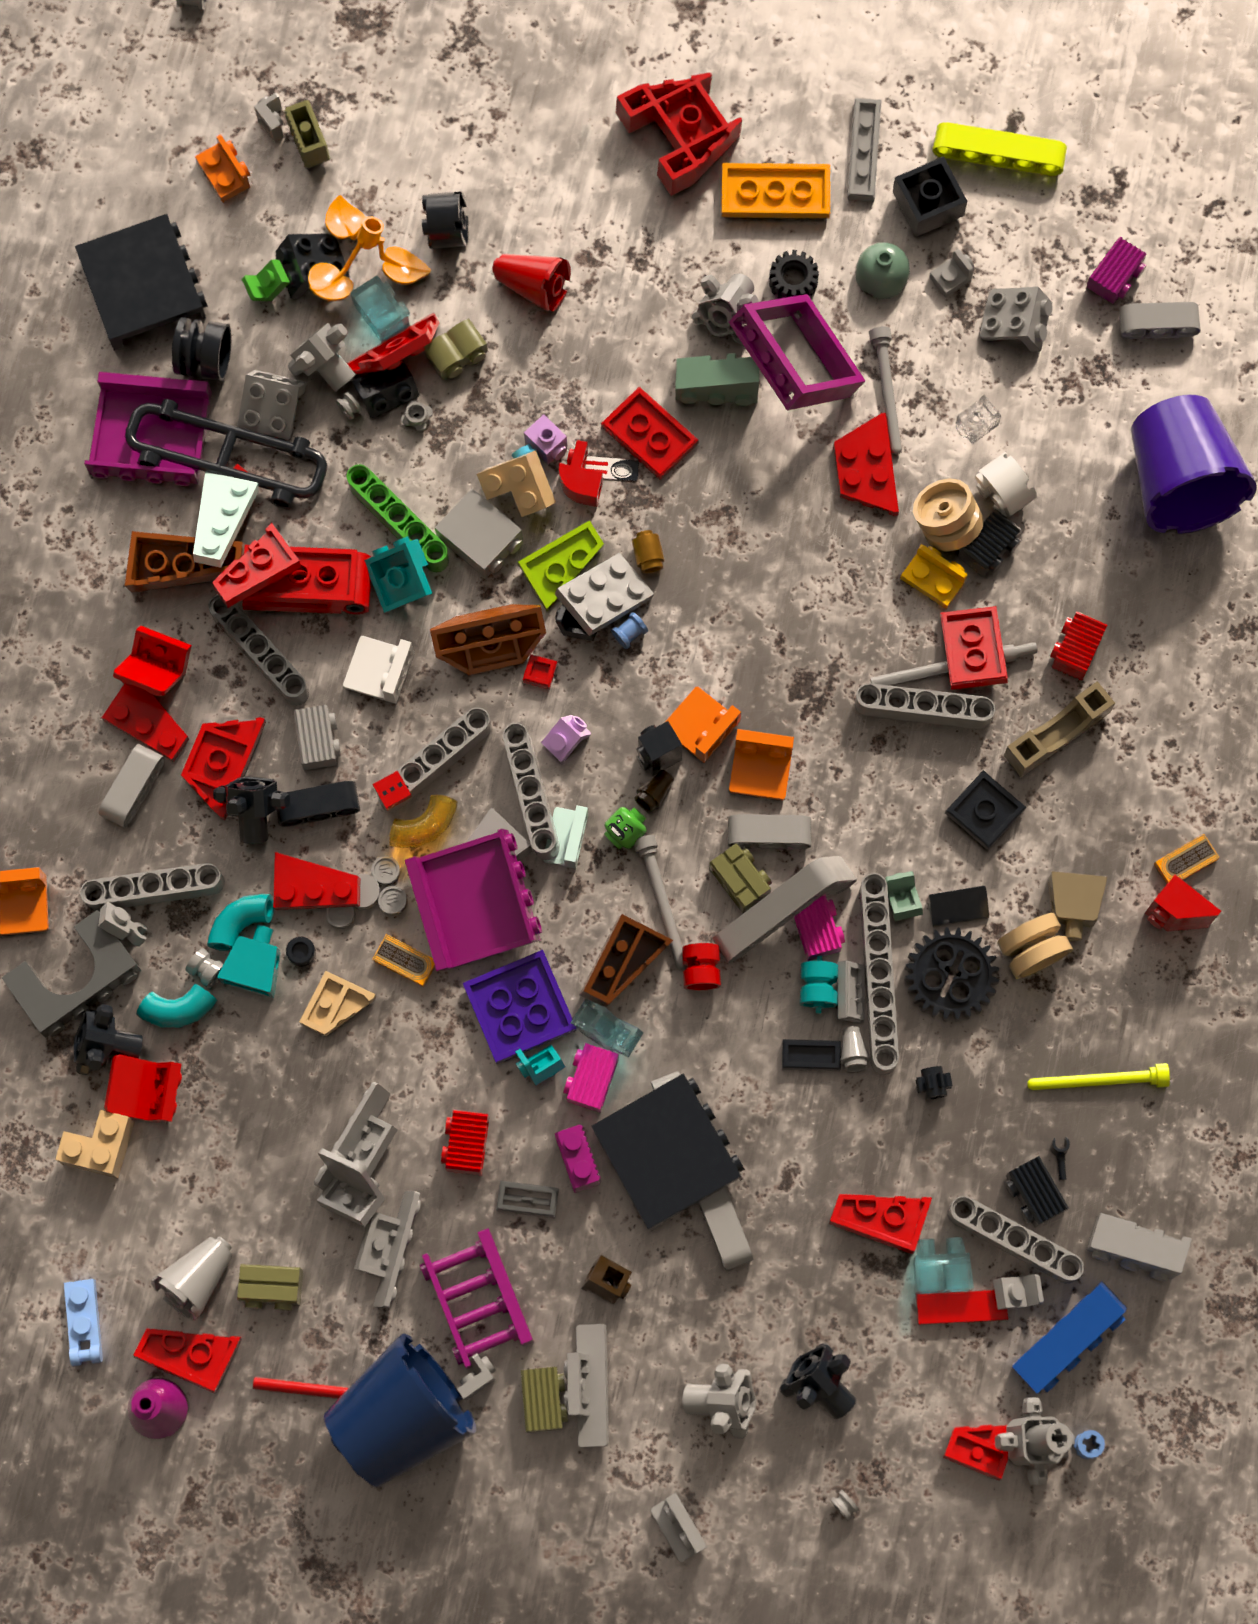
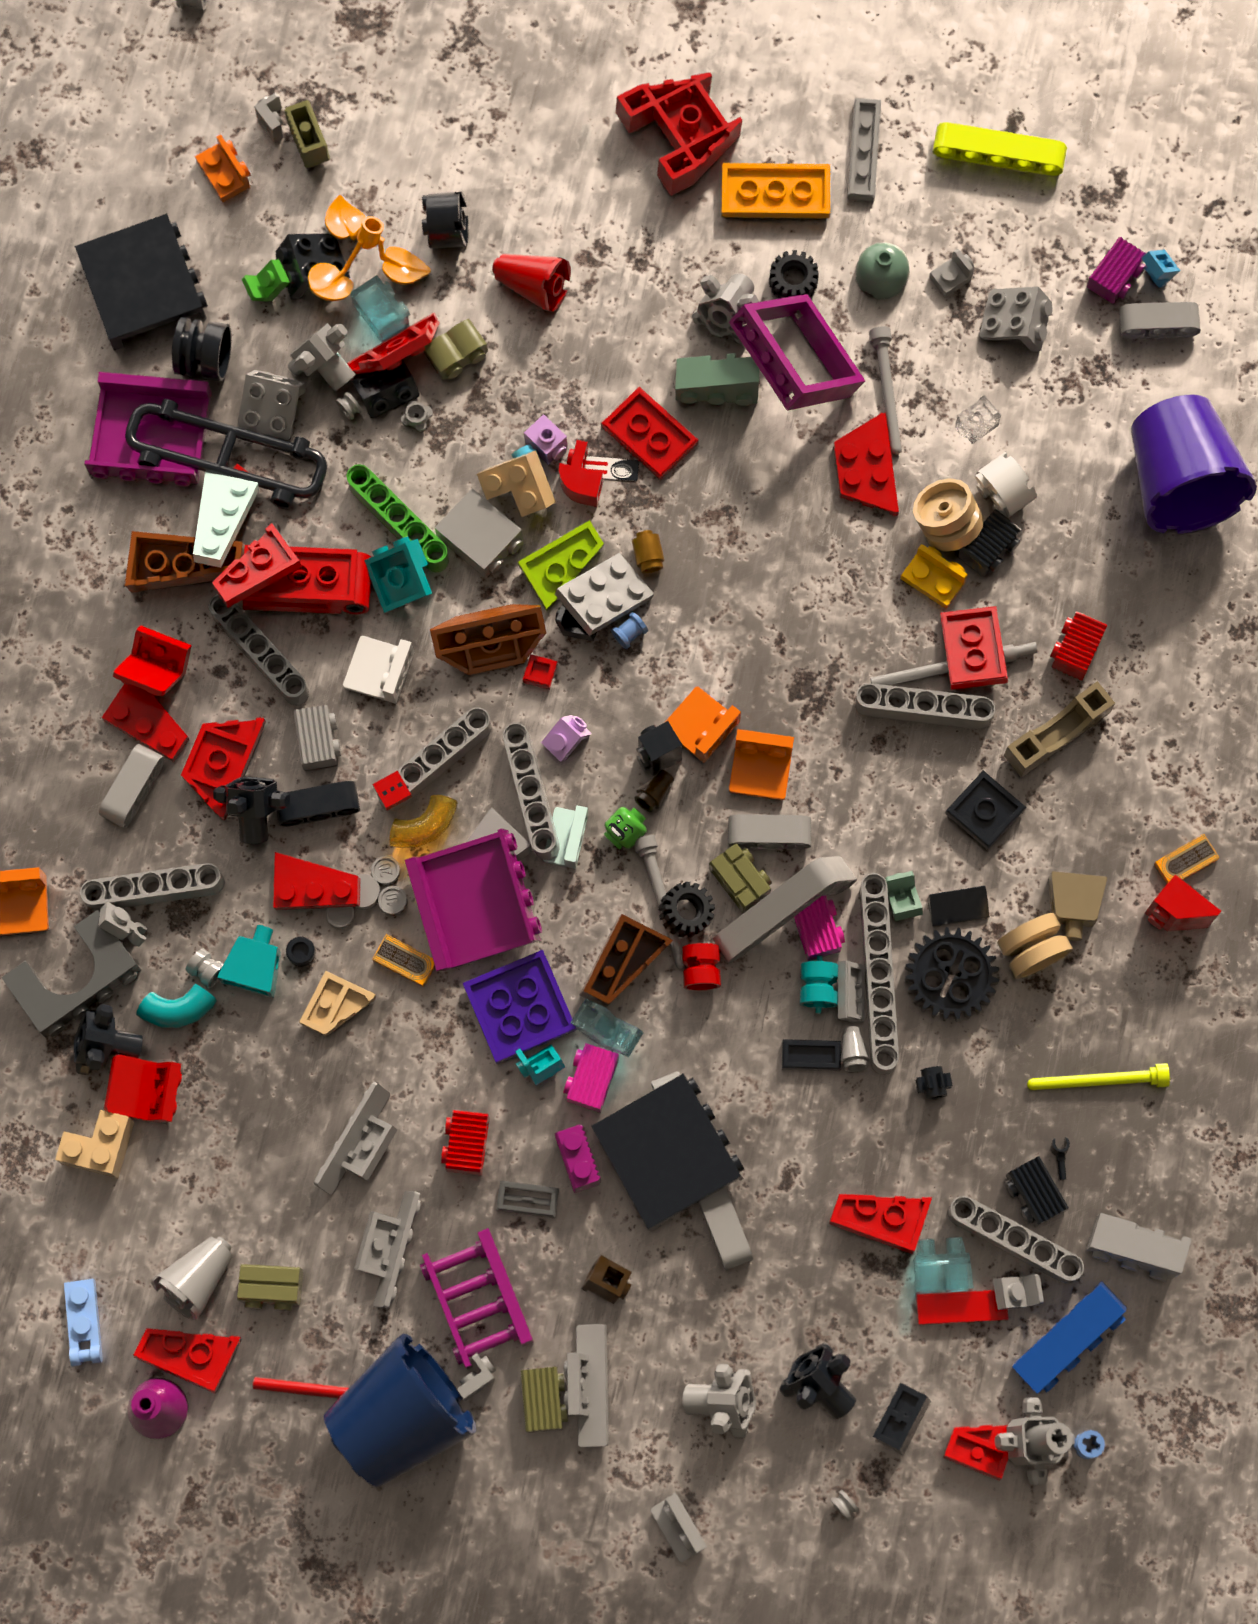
teal cylinder [207,894,274,951] -> none
light grey bracket [317,1148,385,1227] -> none
black brick [892,156,968,237] -> none
none -> black tyre [658,882,715,938]
none -> black hinge [873,1382,931,1456]
none -> dark azure bracket [1141,249,1180,288]

